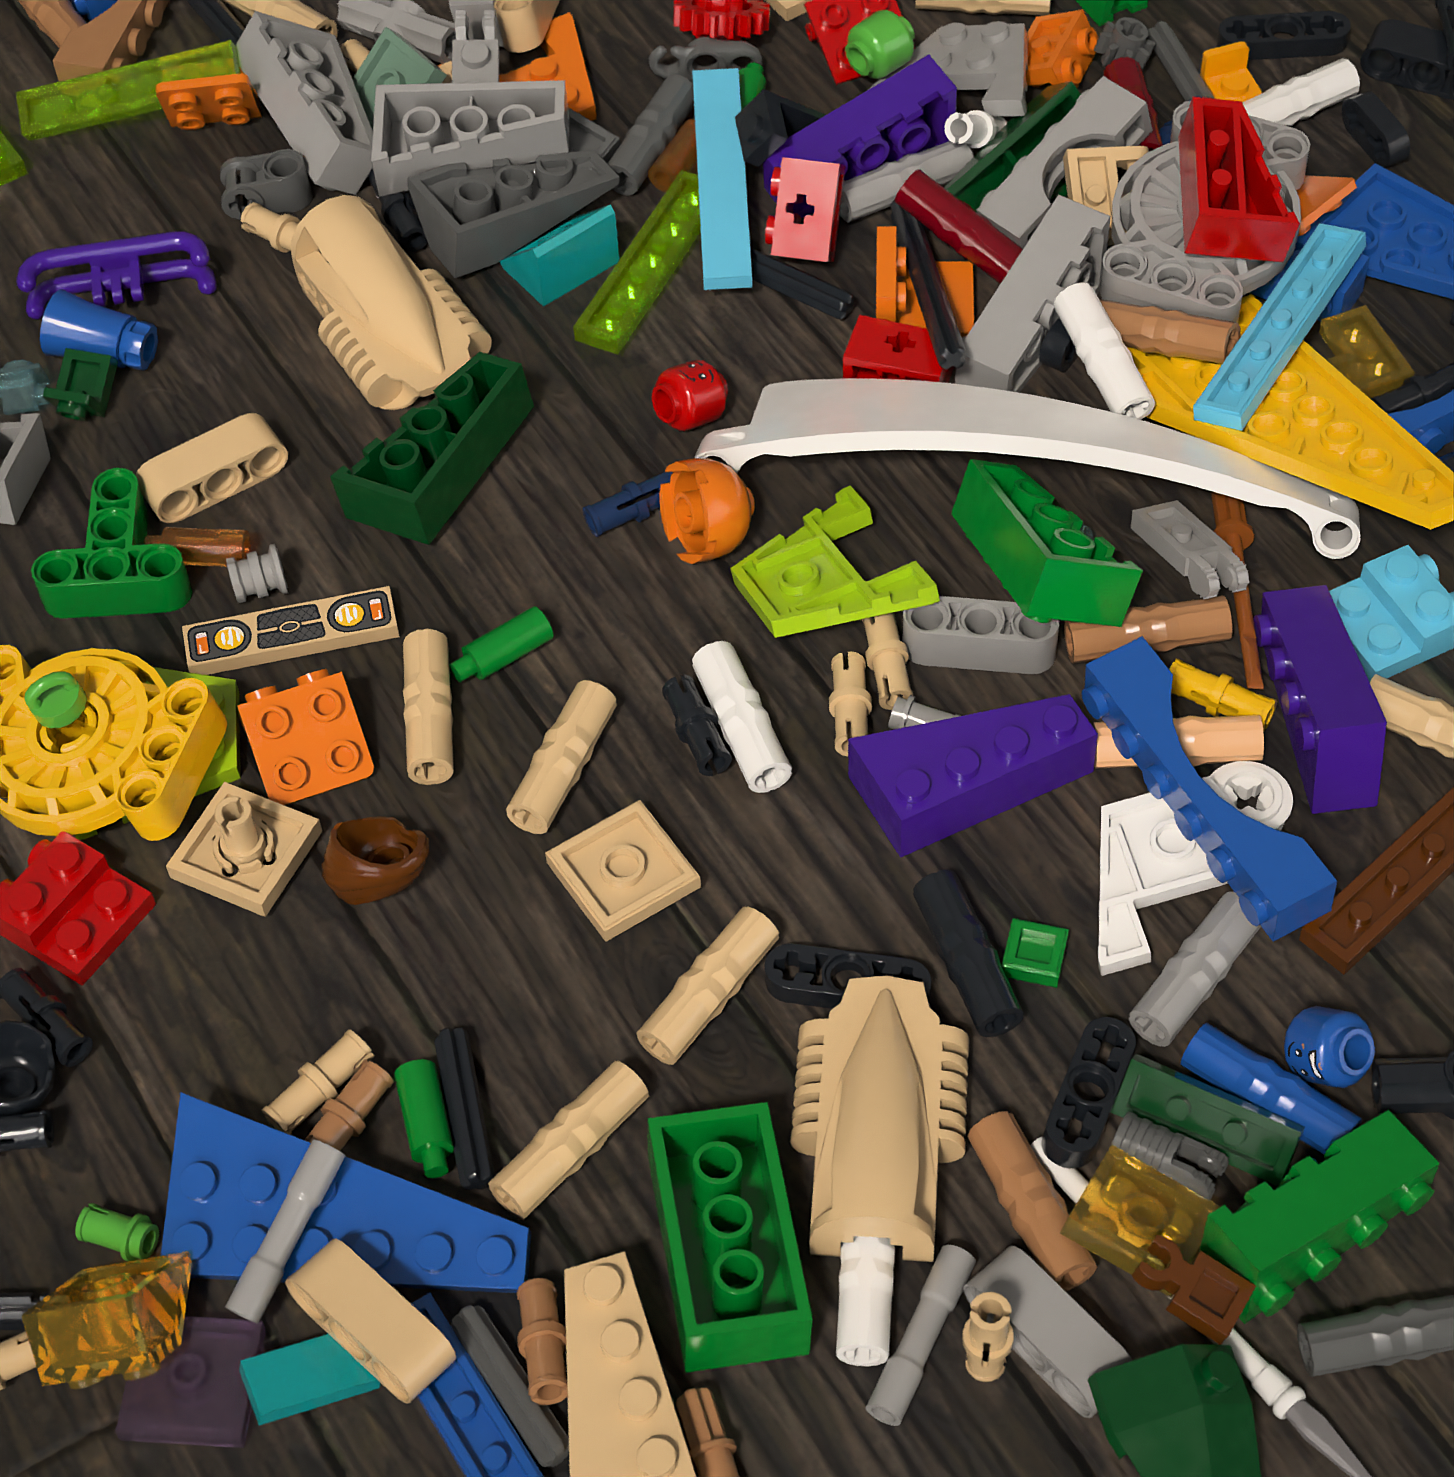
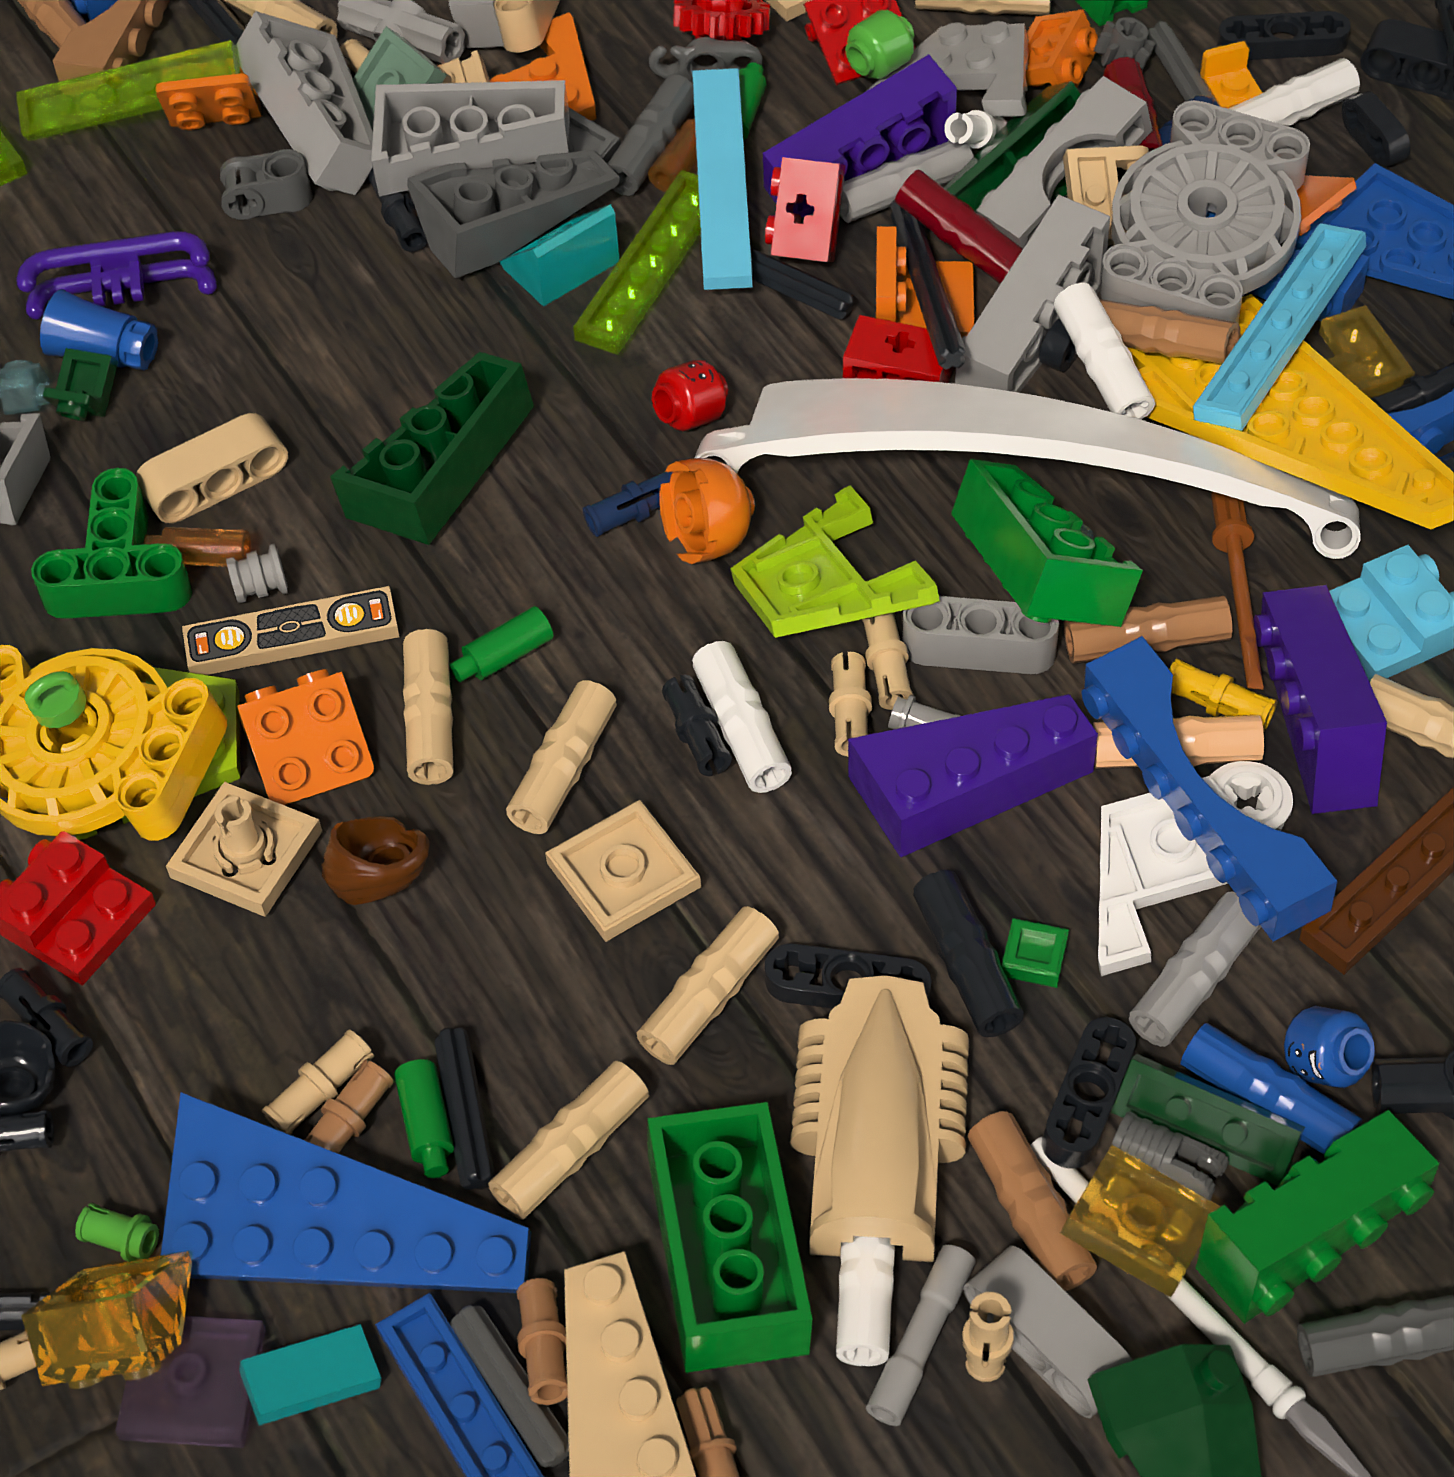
light grey piece [225,1139,346,1324] -> none
tan pin [241,202,322,254] -> none
tan beam [286,1239,456,1403] -> none
tan connector [291,195,492,410] -> none
light grey hinge [452,10,499,83] -> none
black bracket [735,89,826,167] -> none
light grey hinge [1131,500,1250,599] -> none
reddish brown plate [1132,1235,1256,1345] -> none
red wedge [1178,97,1300,262] -> none

